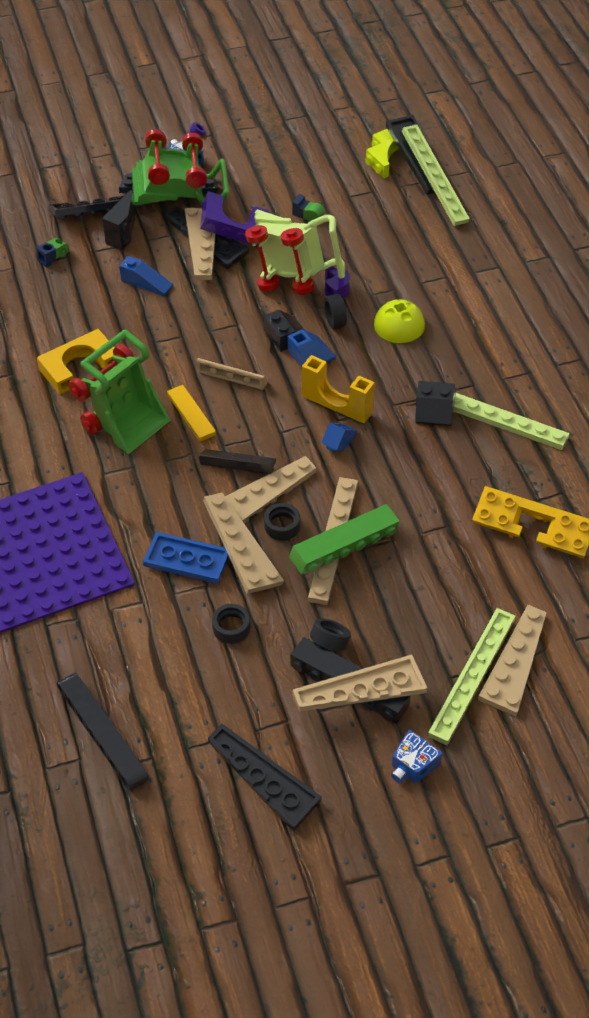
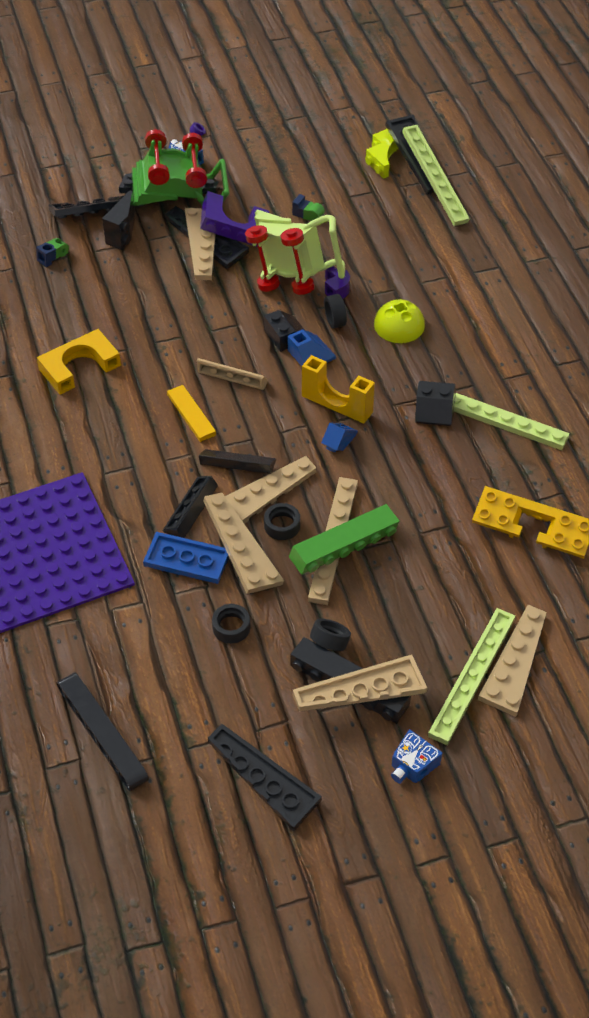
bright green piece [68,330,171,455] -> none
blue slope [119,256,173,296] -> none
none -> black slope [162,476,218,538]

